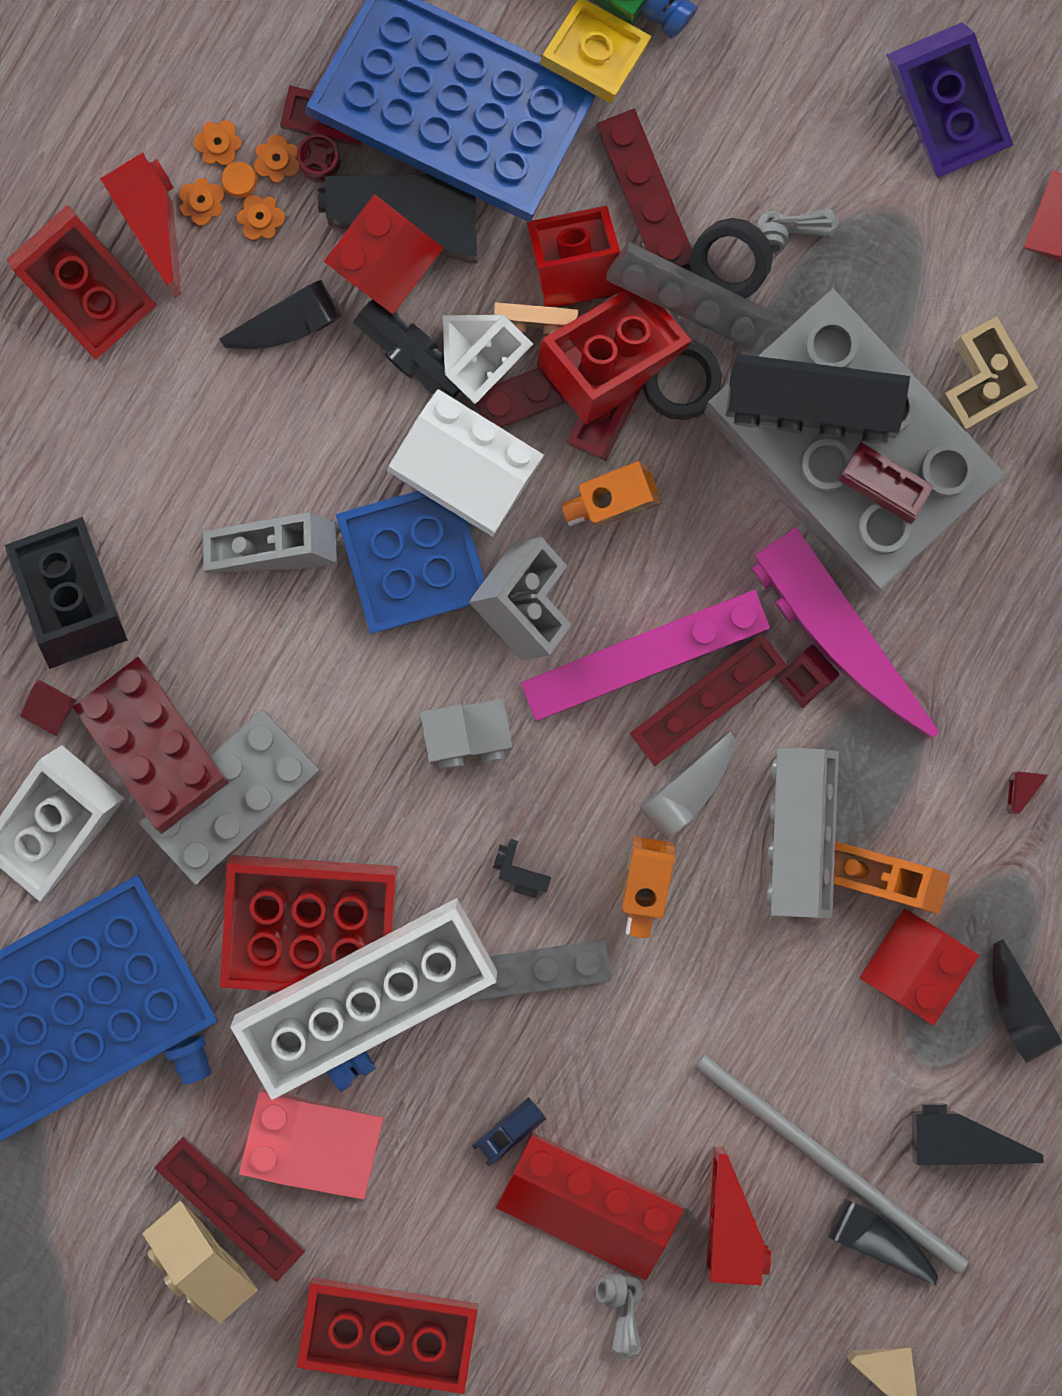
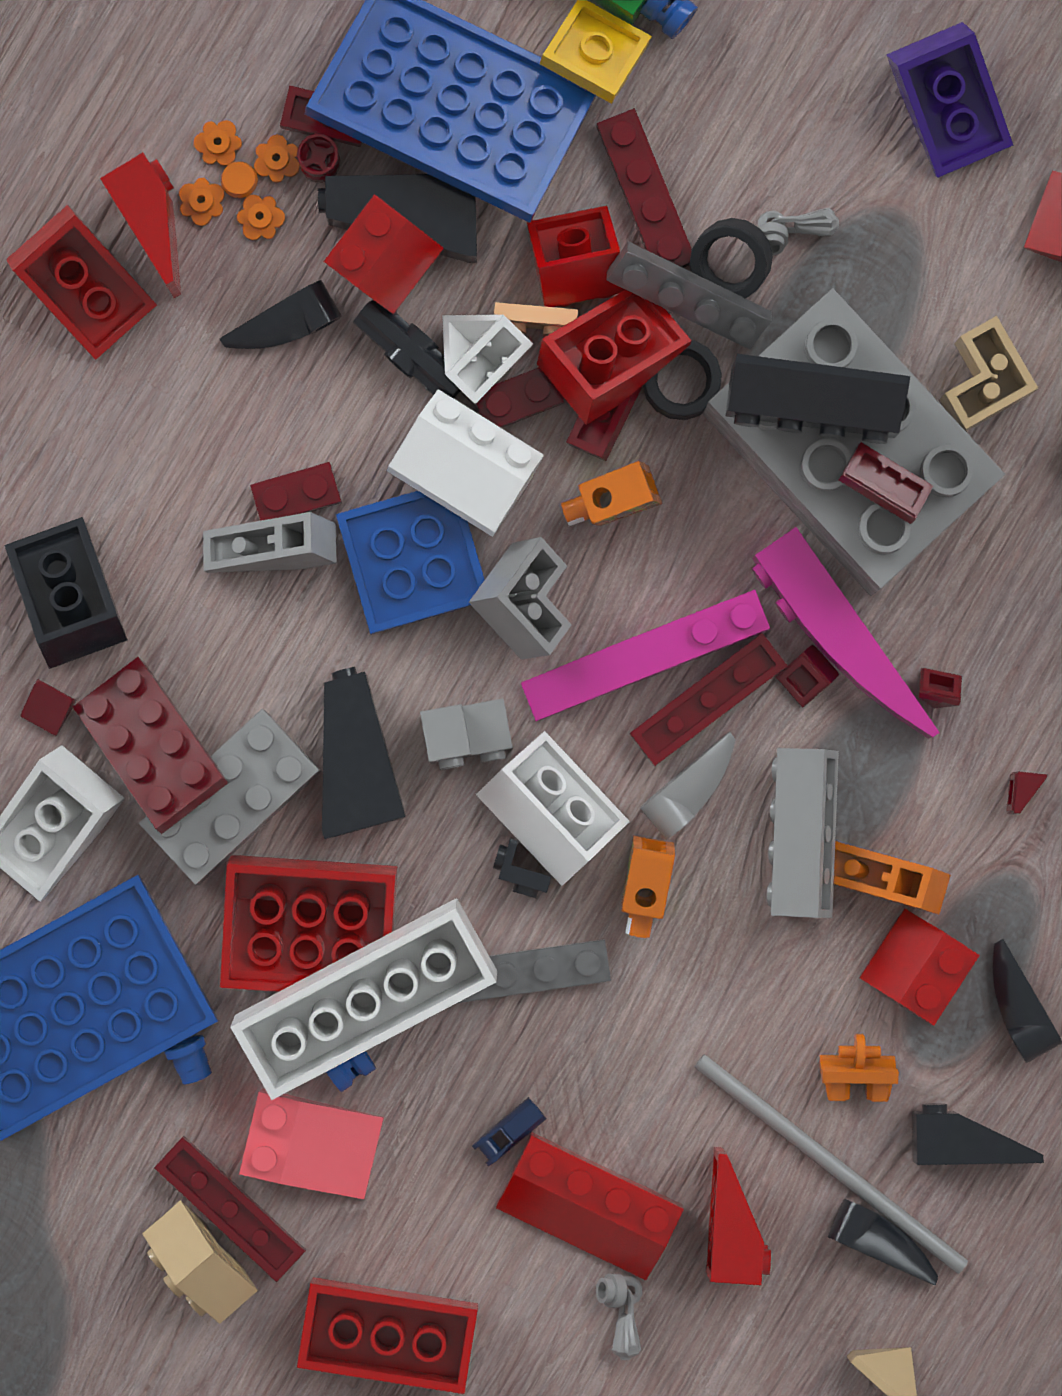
none -> dark red plate [250,462,342,521]
none -> black slope [322,667,406,840]
none -> white slope [476,731,630,886]
none -> orange hips [819,1034,899,1102]
none -> dark red slope [918,668,962,709]

